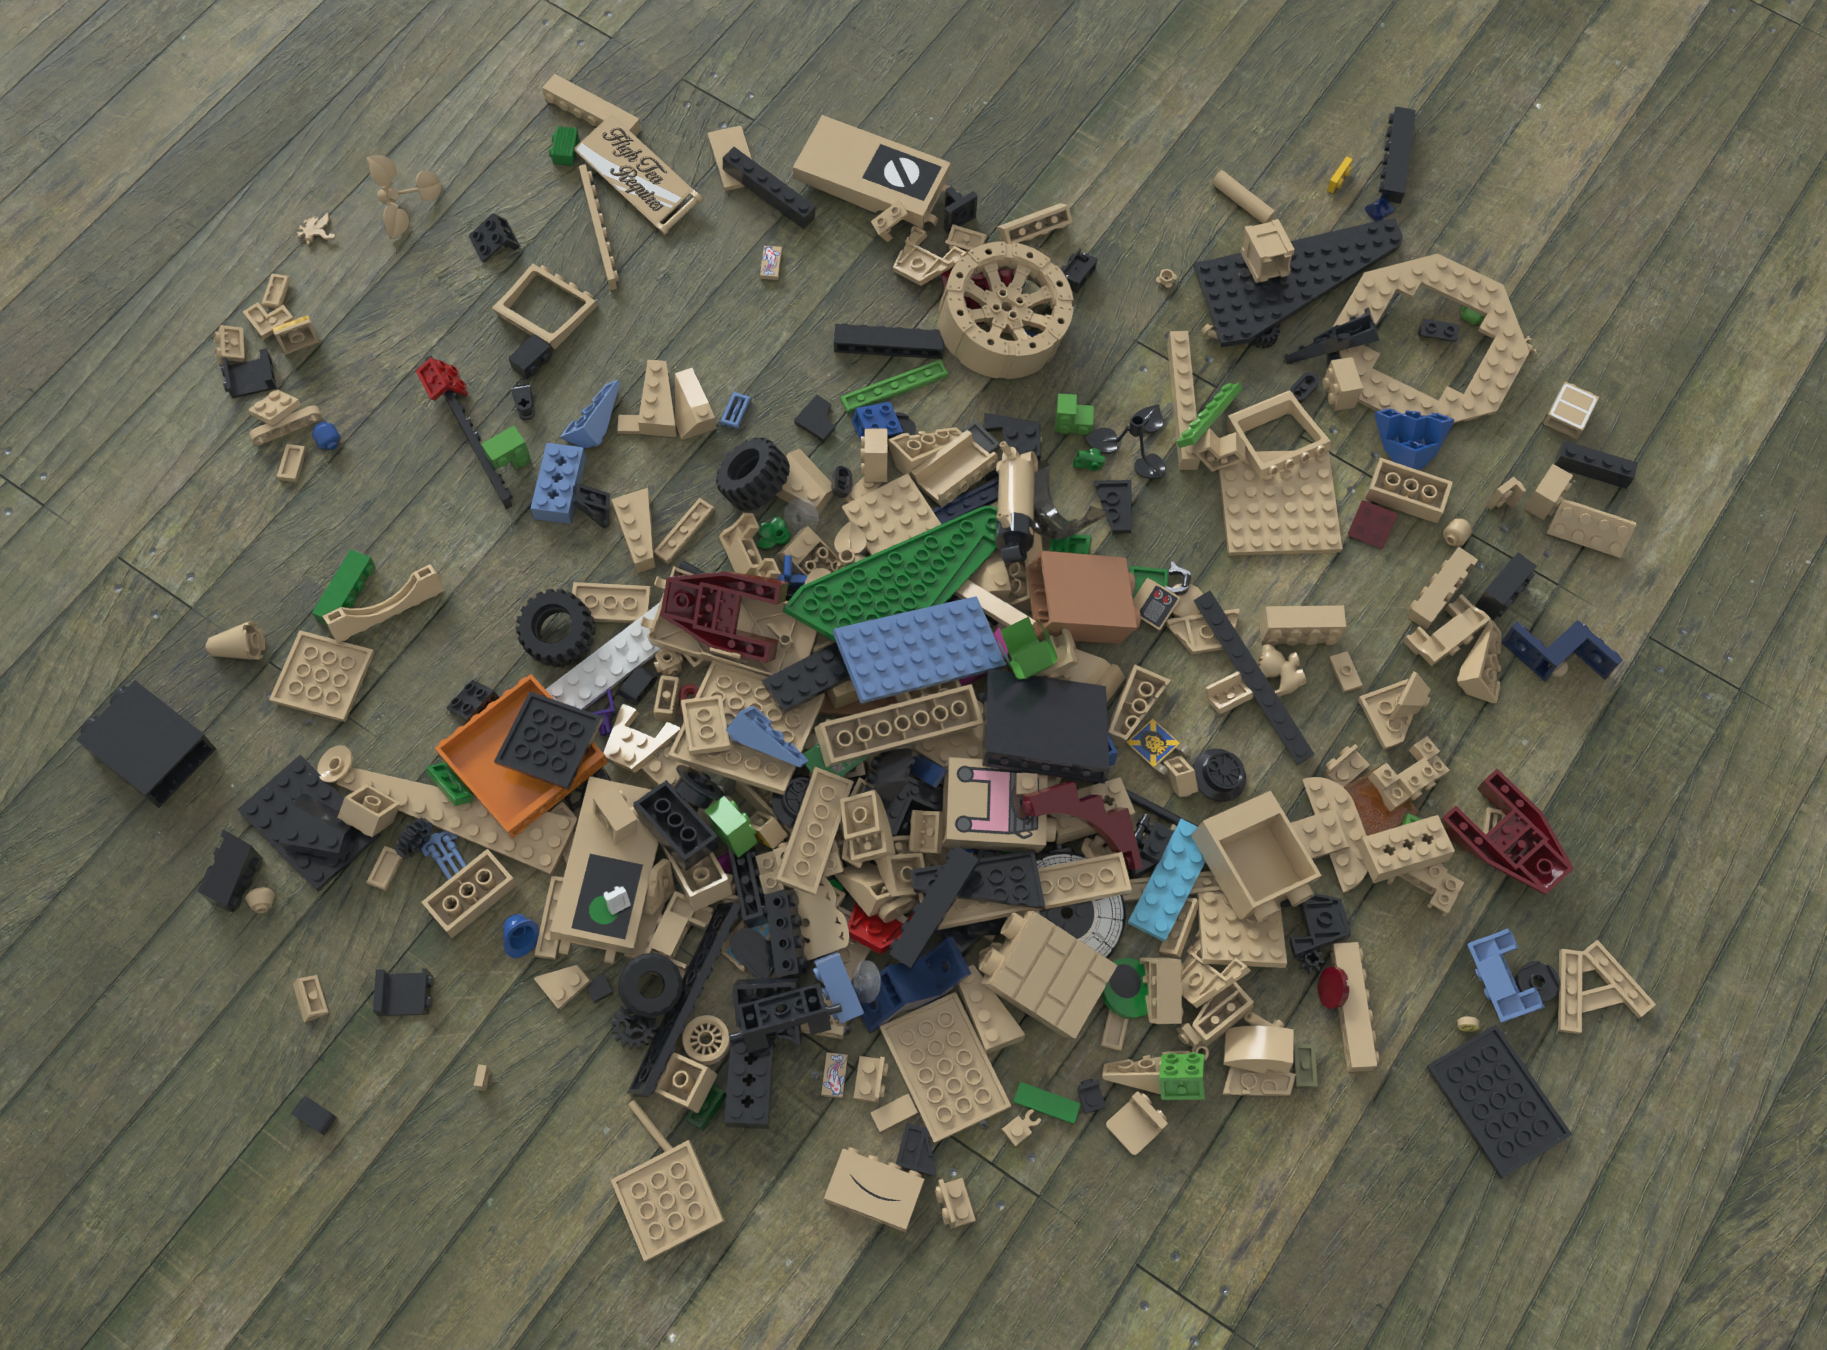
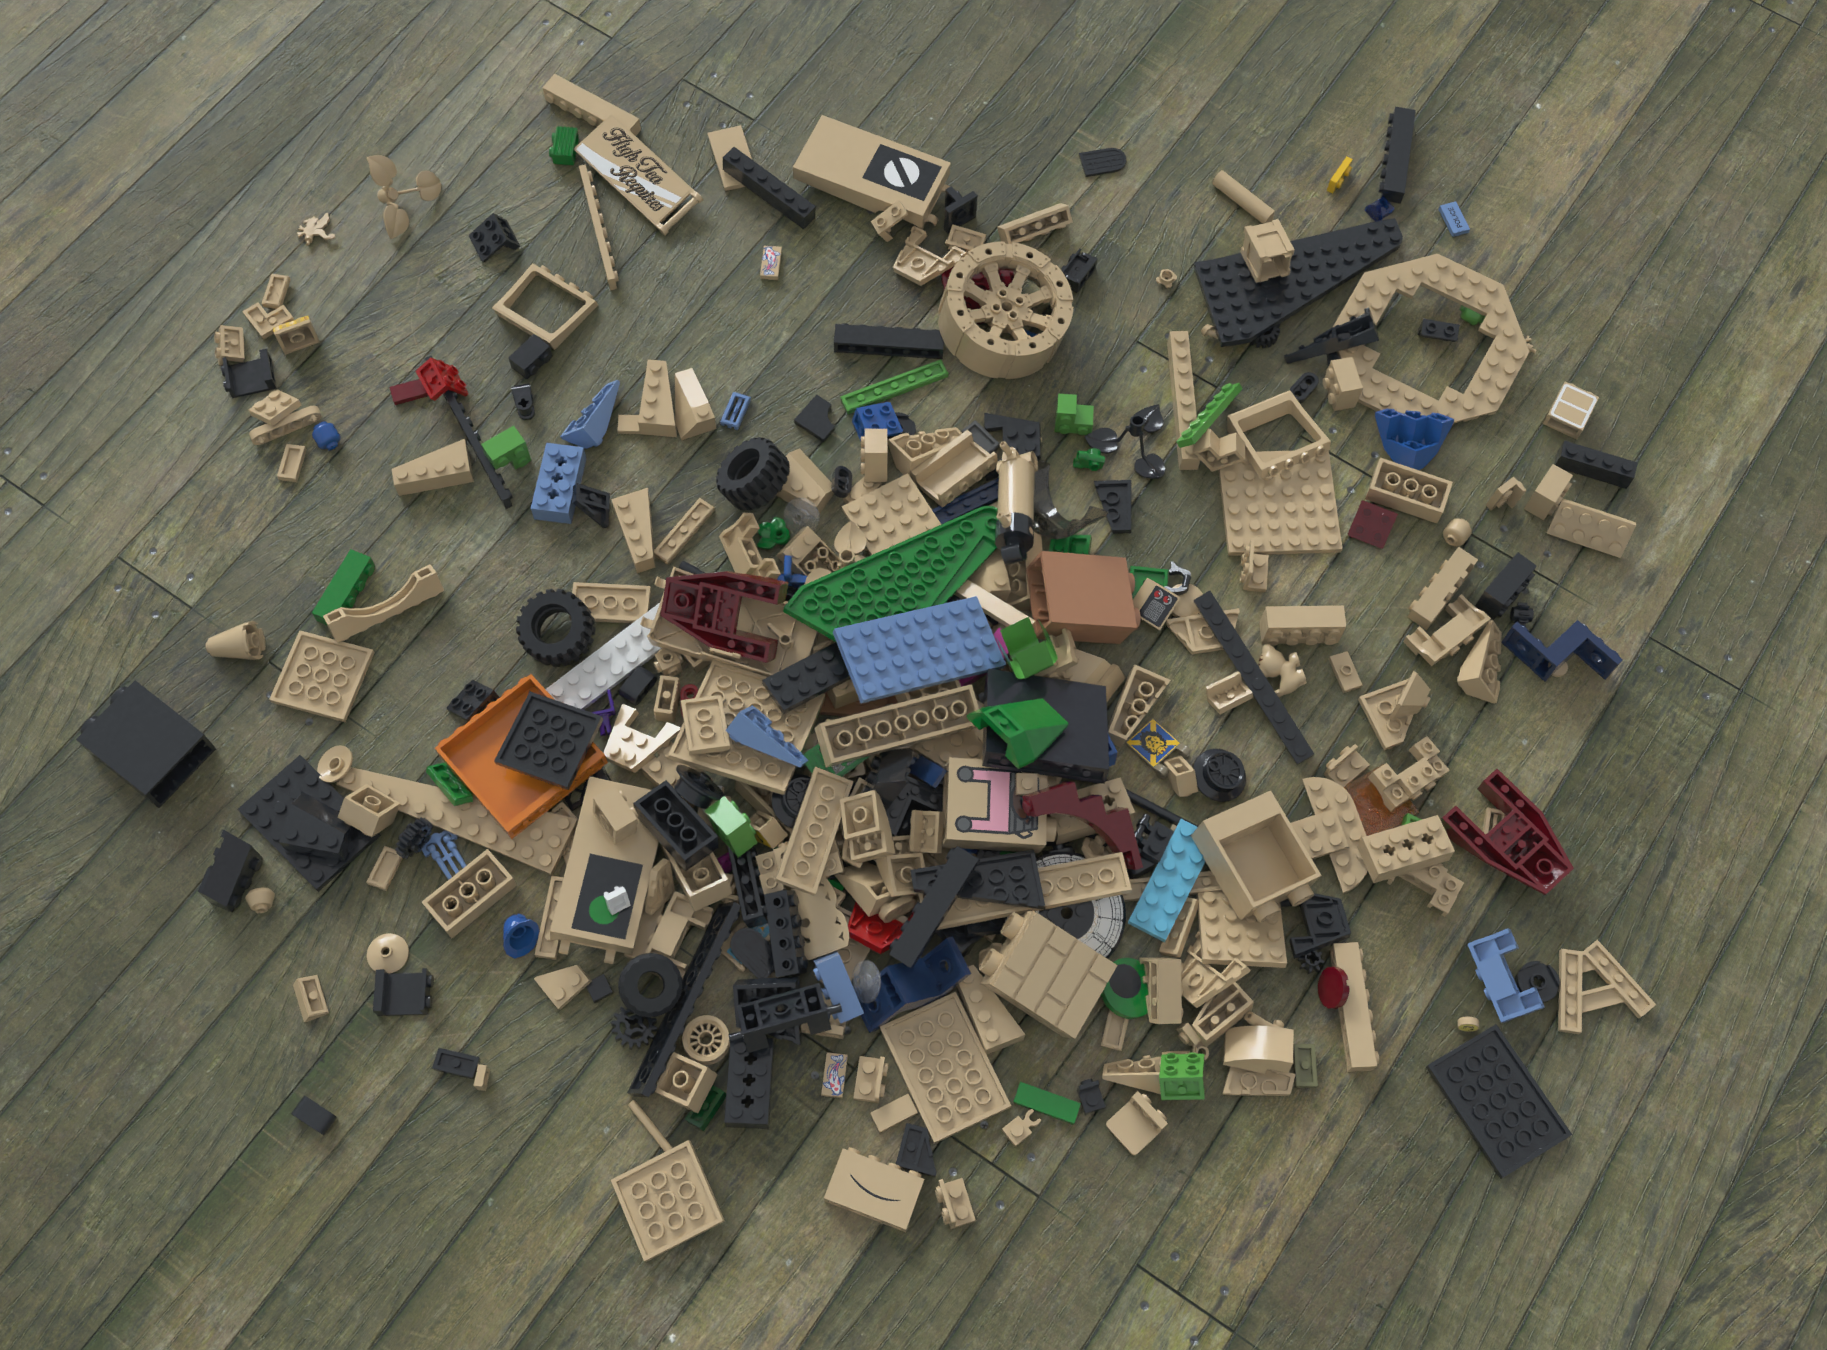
none -> tan dish [367,933,409,974]
none -> dark red tile [390,379,428,405]
none -> tan wedge [392,439,474,496]
none -> black plate [432,1048,481,1079]
none -> green wedge [966,698,1069,769]
none -> black window [1079,148,1126,177]
none -> tan bracket [1240,539,1269,593]
none -> medium blue tile [1438,202,1470,237]
none -> black gear [1510,602,1534,627]

